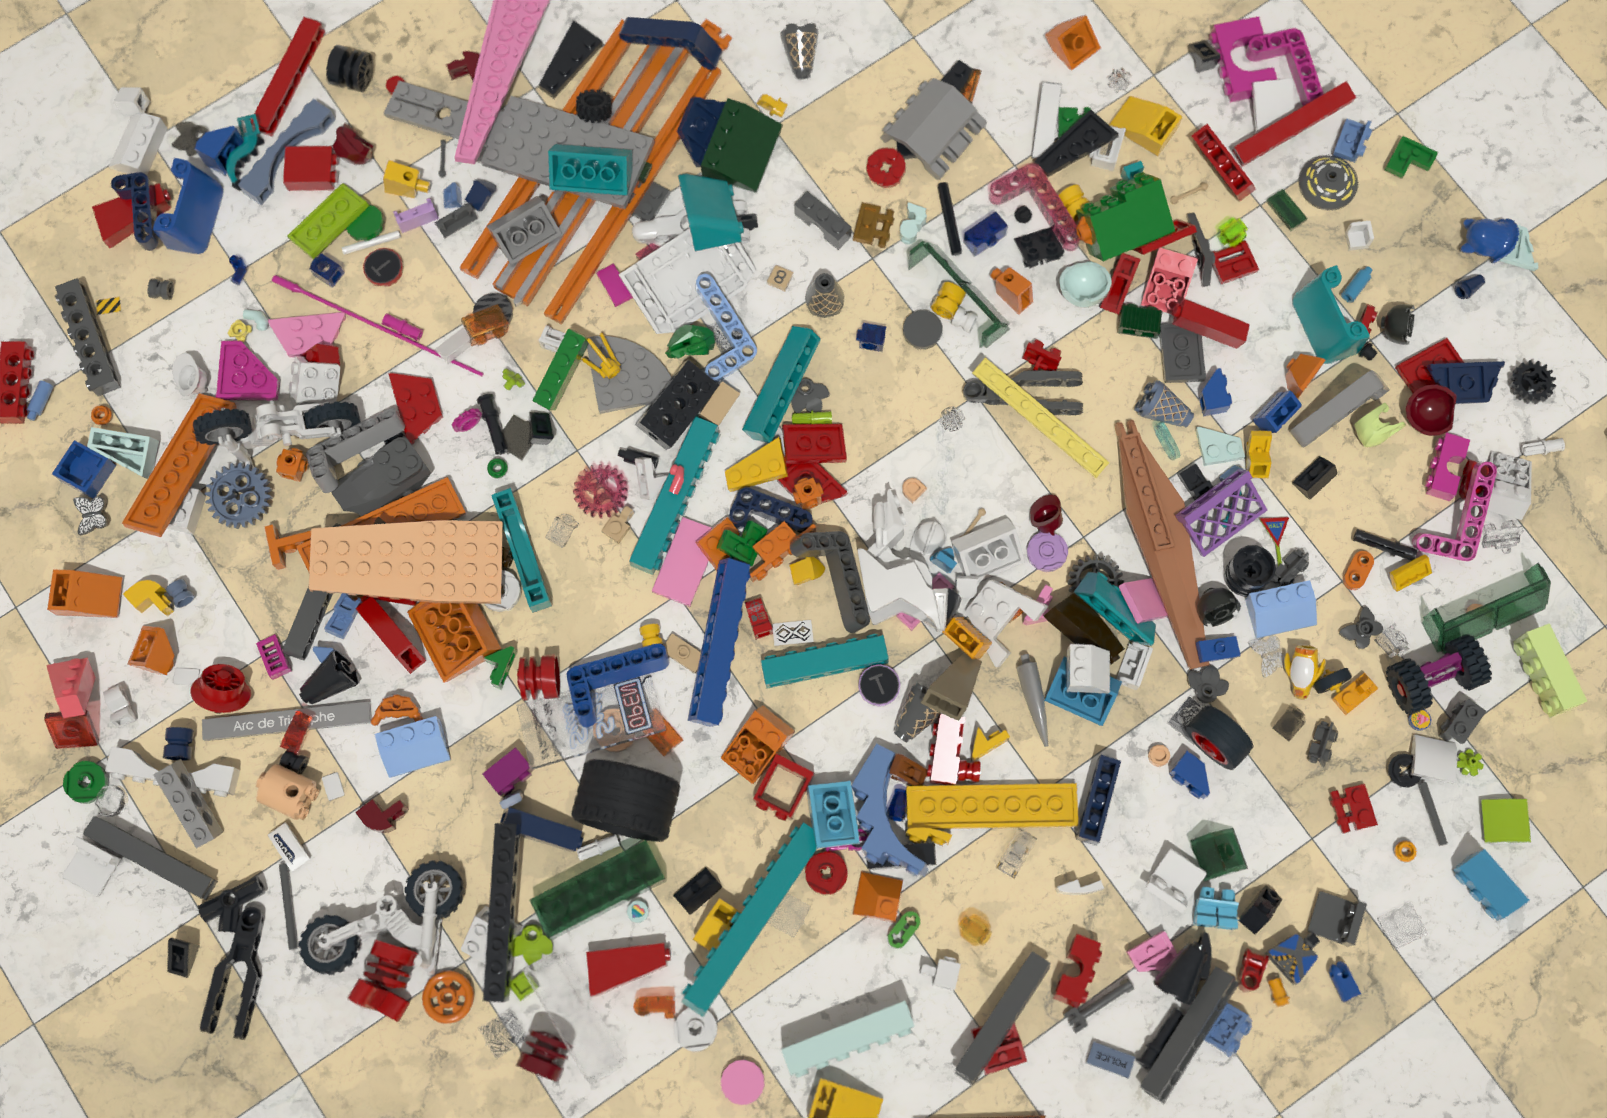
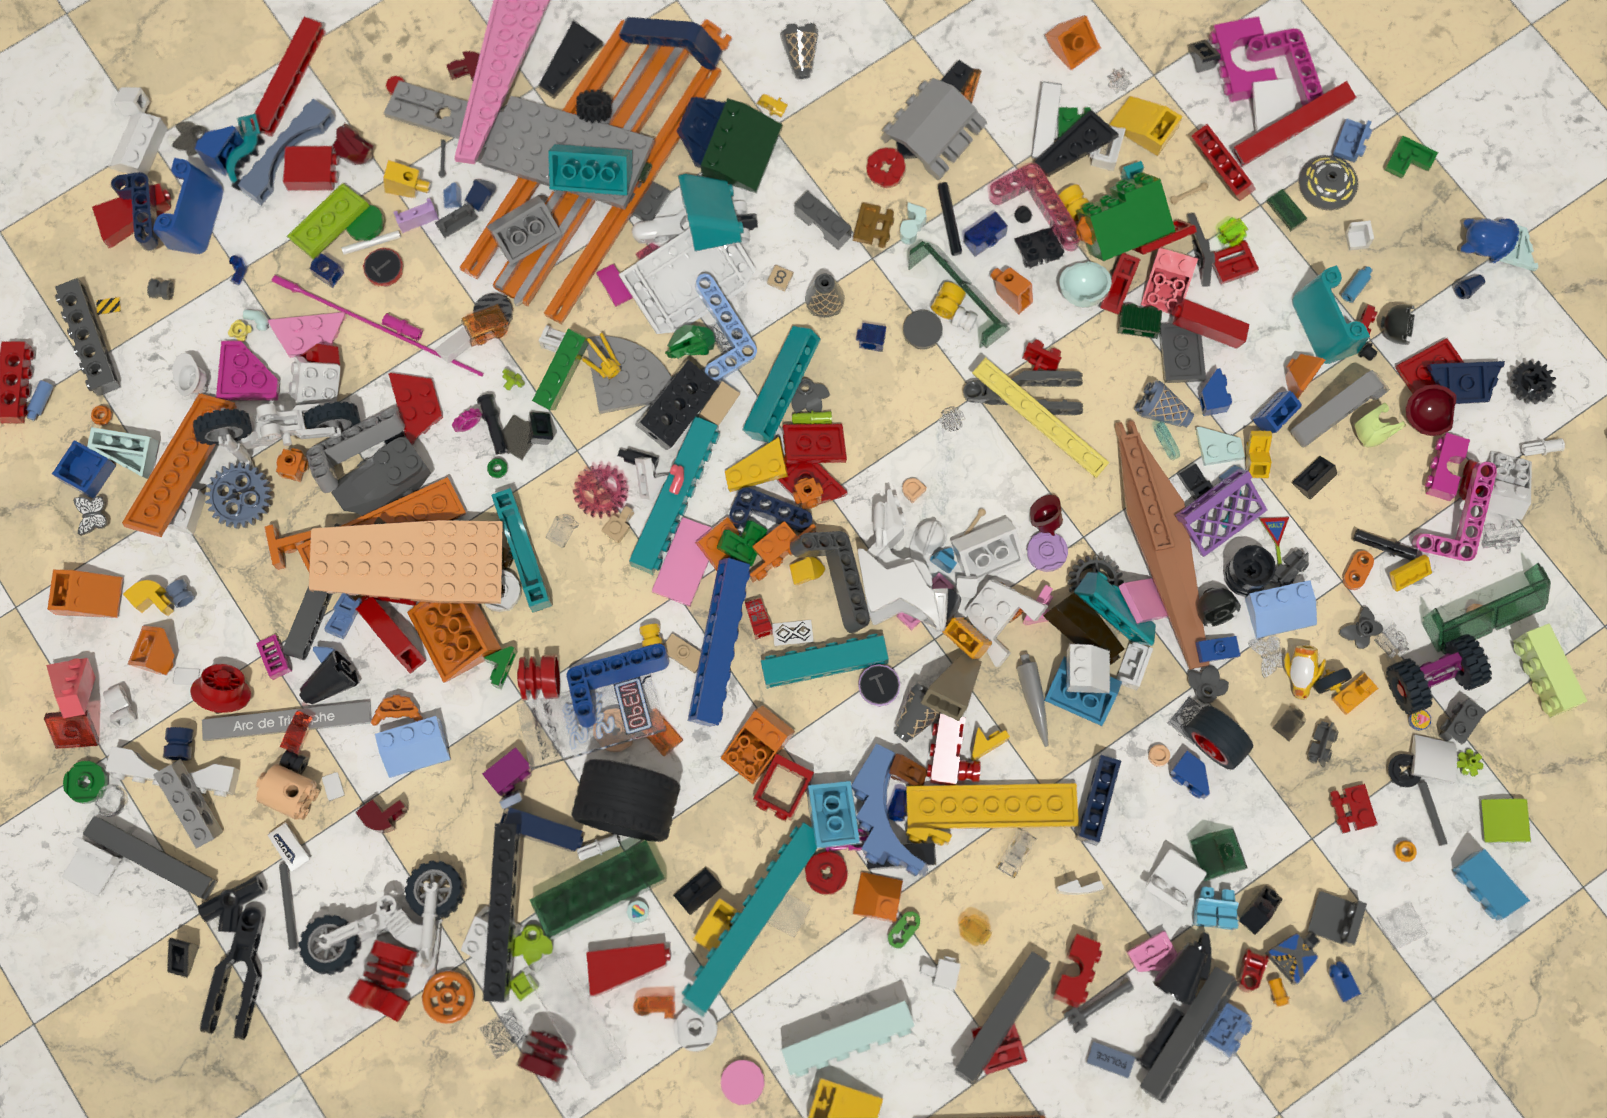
black wheel [326,45,373,93] -> none

